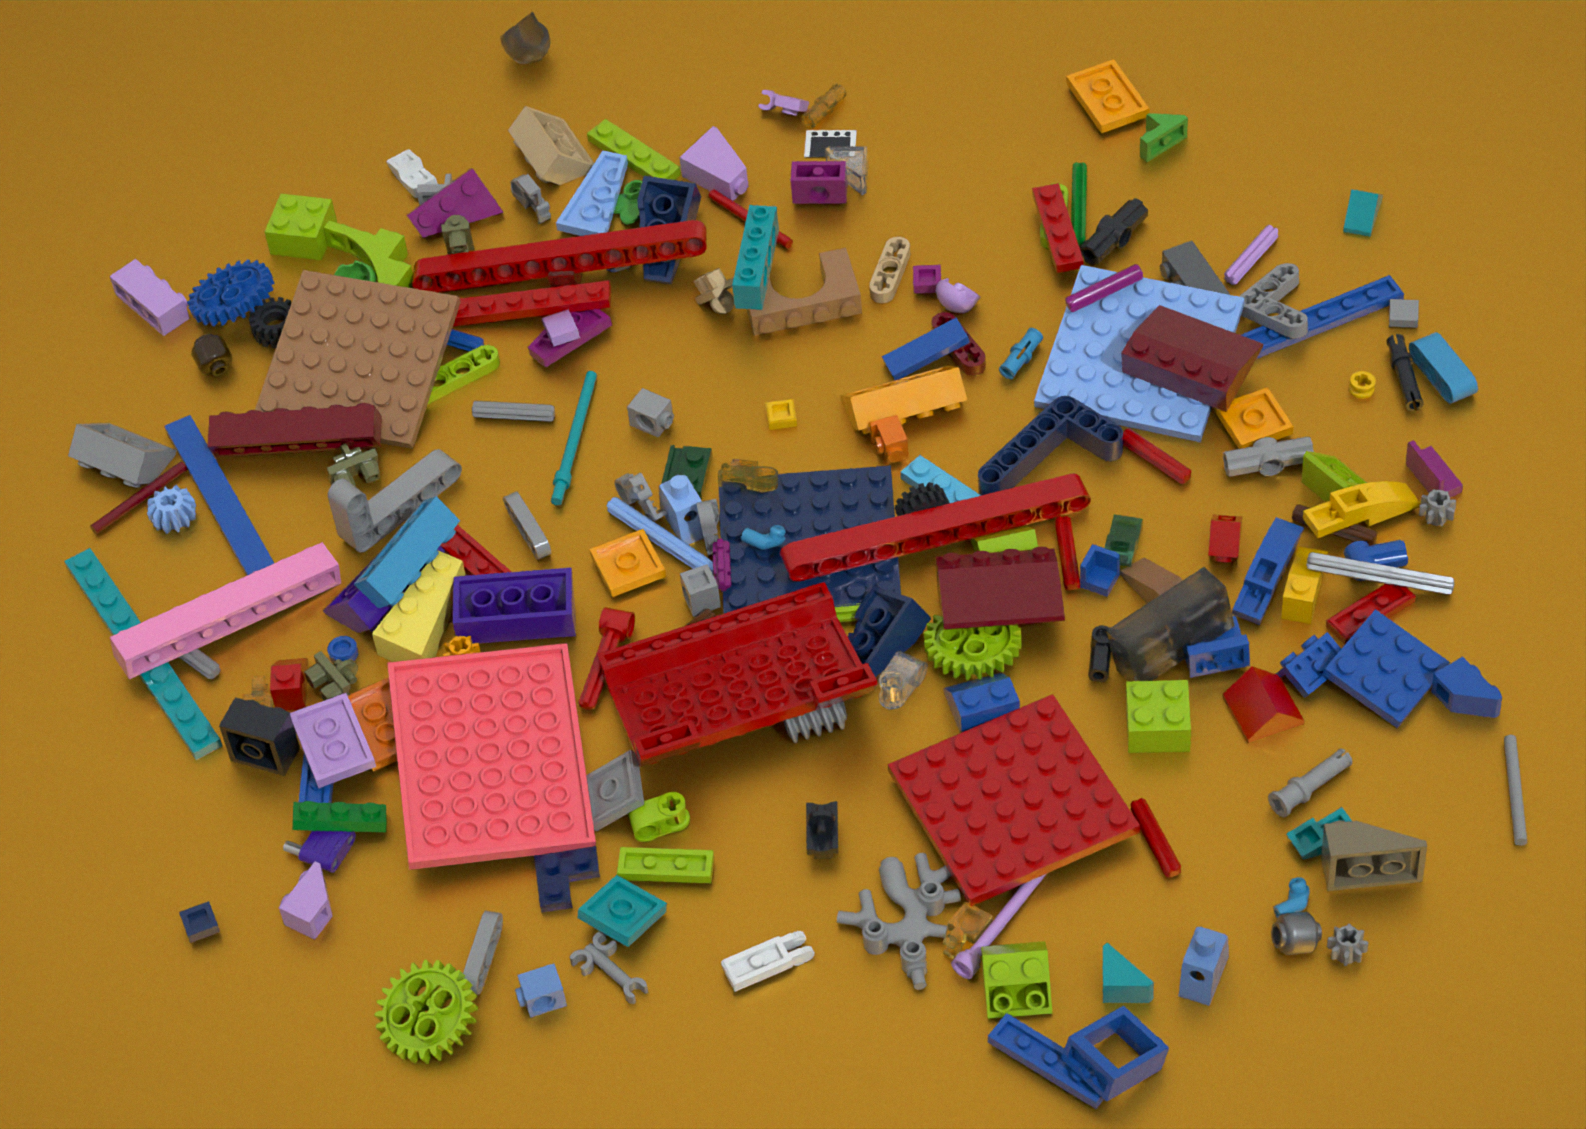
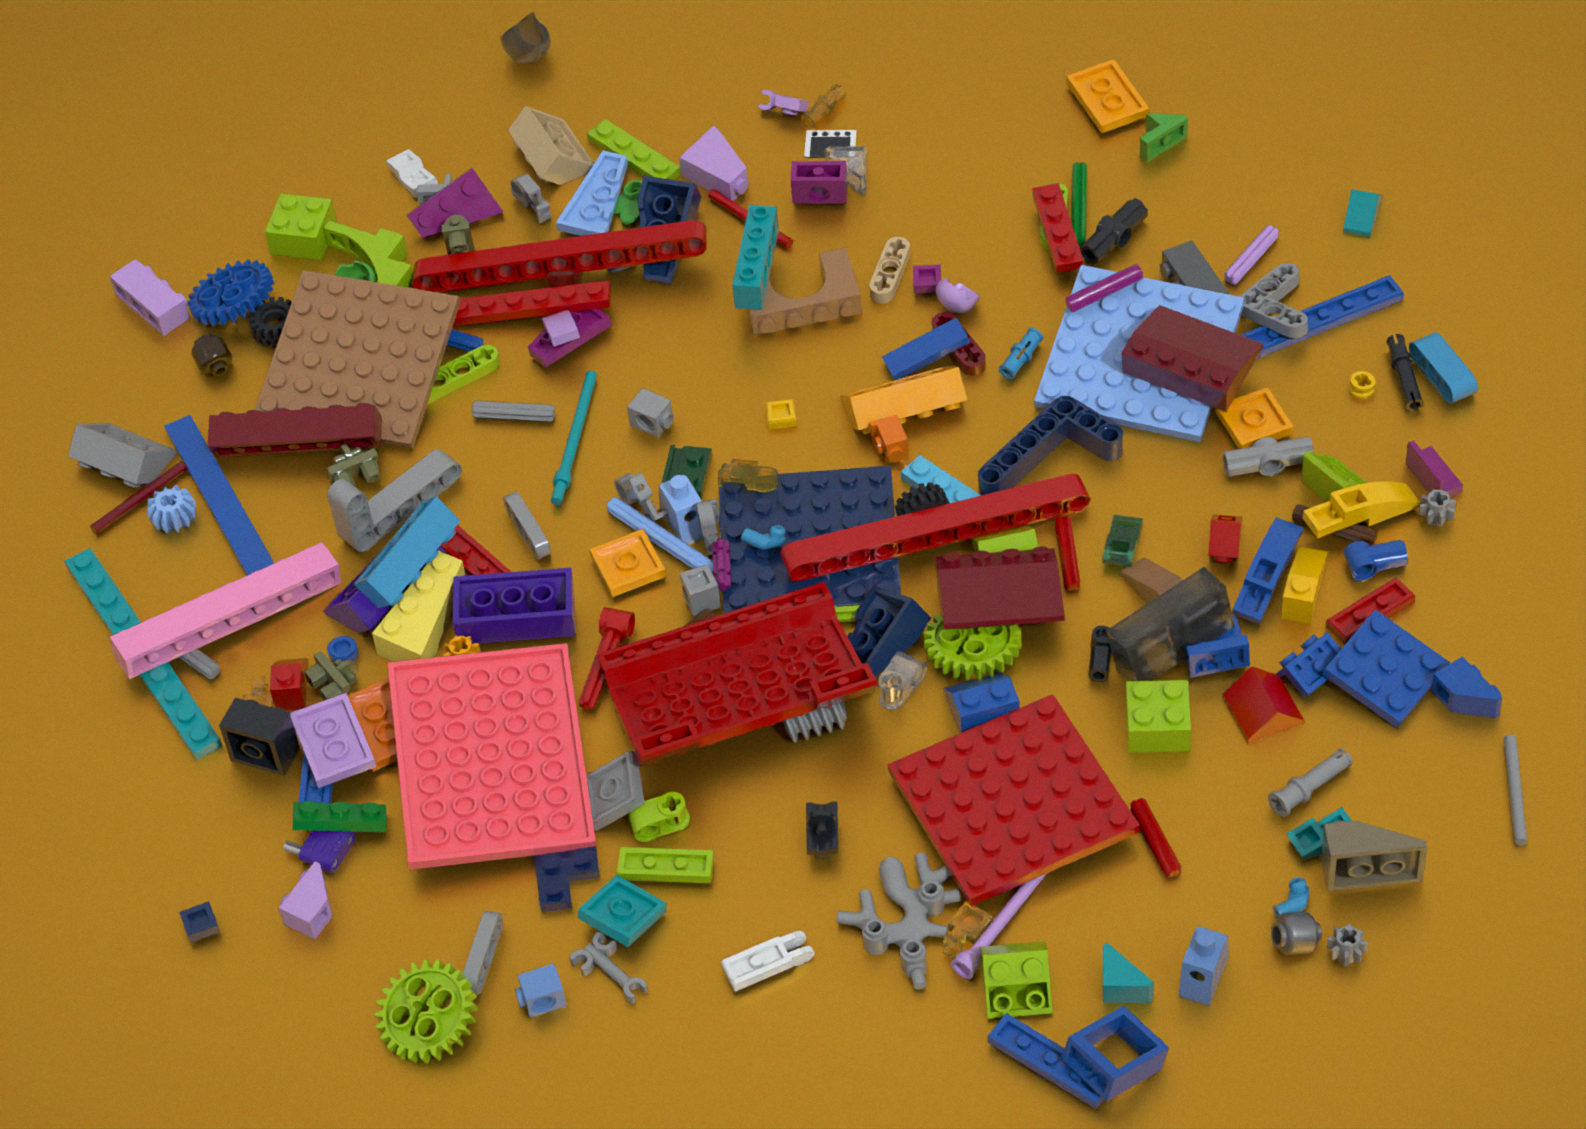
tan hips [693,268,735,314] -> none
blue panel [1080,544,1120,597] -> none
red axle [1123,428,1192,484] -> none
light grey axle [1306,552,1454,595] -> none
light grey tile [1389,299,1419,328] -> none

